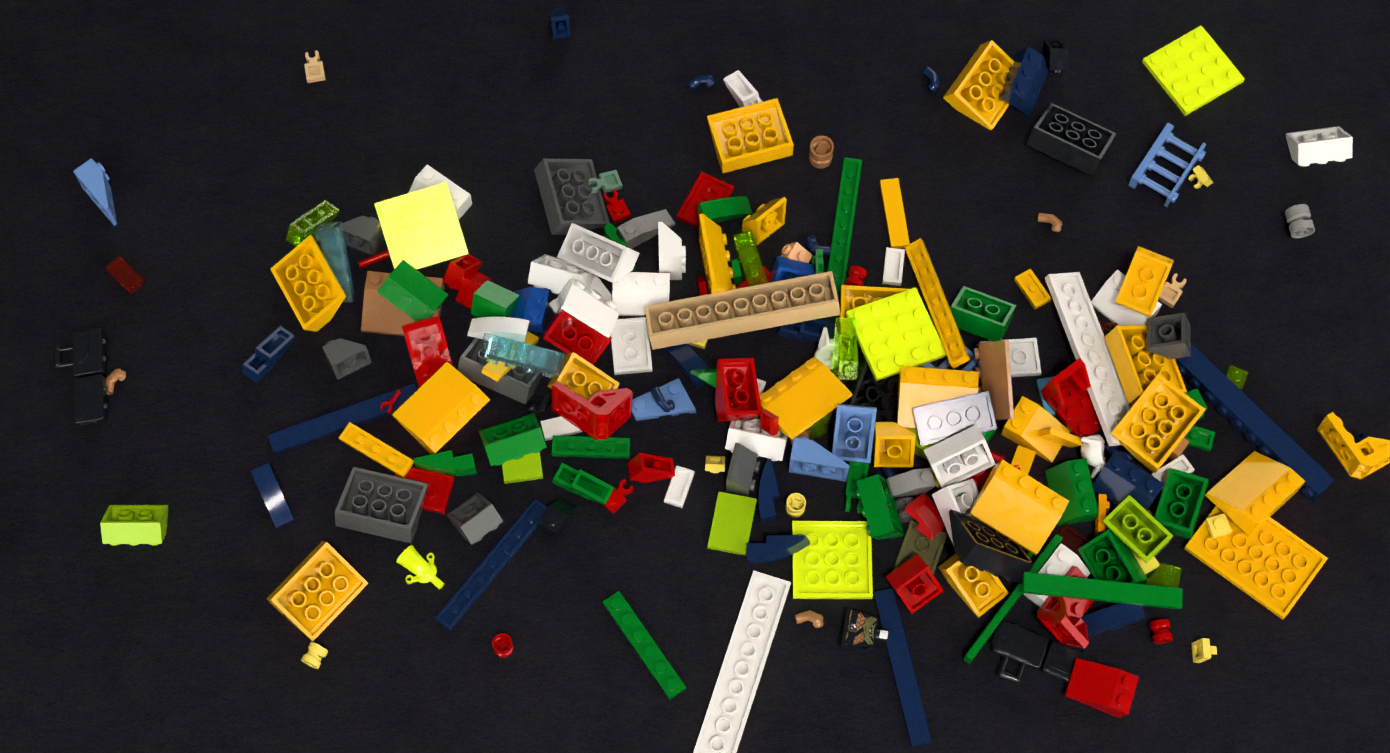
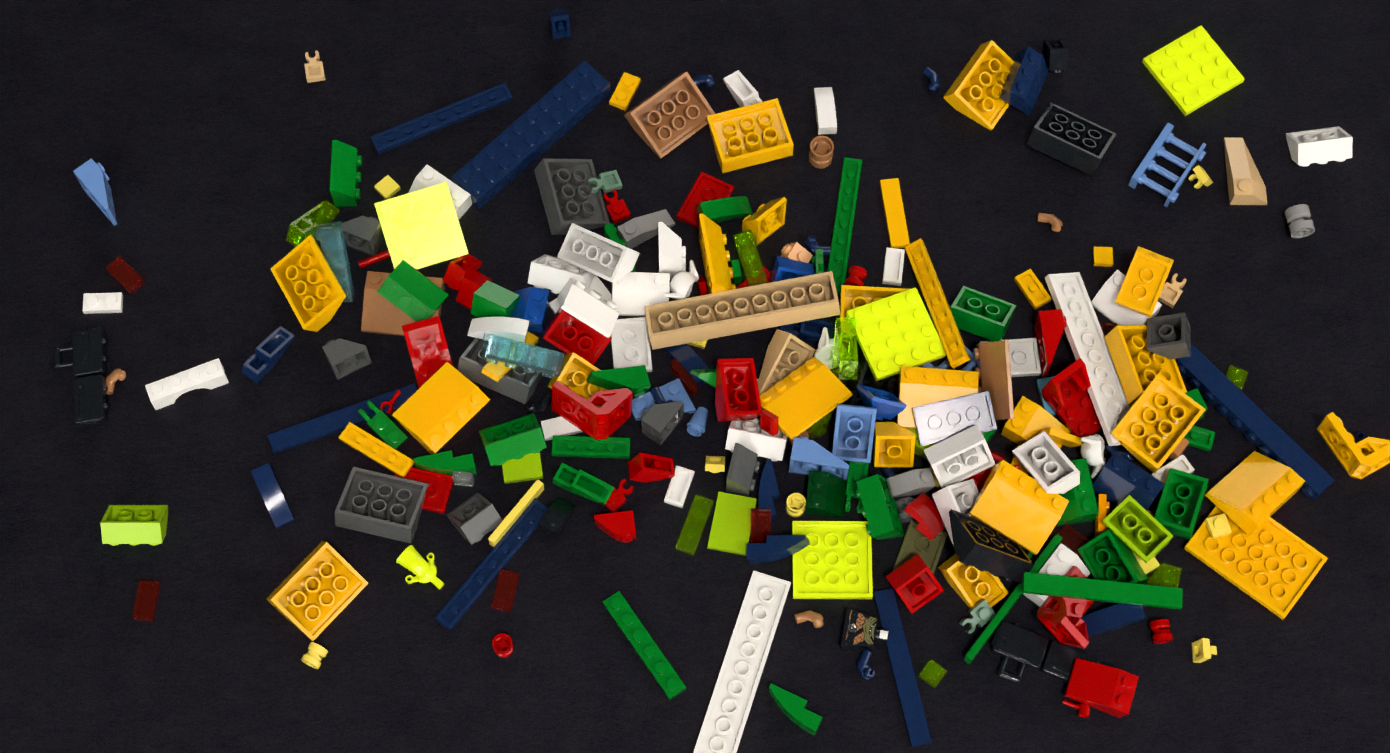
none -> white plate [82,292,123,314]
none -> clear red tile [132,580,161,622]
none -> white arch [145,358,229,410]
none -> green slope [330,140,362,207]
none -> green hinge [357,400,408,449]
none -> dark blue tile [370,83,513,154]
none -> light yellow tile [374,175,401,200]
none -> dark blue brick [452,60,611,210]
none -> clear tile [452,471,474,486]
none -> light yellow tile [488,480,544,548]
none -> clear red tile [491,570,520,613]
none -> green slope [586,365,651,397]
none -> red slope [594,510,636,543]
none -> yellow plate [609,72,641,111]
none -> medium nougat slope [624,71,715,159]
none -> dark grey slope [641,401,684,446]
none -> white piece [665,260,699,300]
none -> clear red tile [670,358,699,397]
none -> clear neon green tile [676,494,714,555]
none -> medium blue cone [687,407,708,437]
none -> clear red tile [750,509,771,543]
none -> tan wedge [758,329,816,396]
none -> green slope [769,683,822,736]
none -> dark green slope [805,470,847,519]
none -> white slope [814,87,837,135]
none -> blue slope [856,384,907,421]
none -> dark blue arm [857,650,875,680]
none -> clear neon green plate [919,659,947,688]
none -> sand green plate [959,599,996,634]
none -> white slope [1012,431,1080,494]
none -> red slope [1033,309,1067,378]
none -> red hand [1062,699,1090,718]
none -> yellow tile [1093,246,1113,267]
none -> tan wedge [1224,137,1267,205]

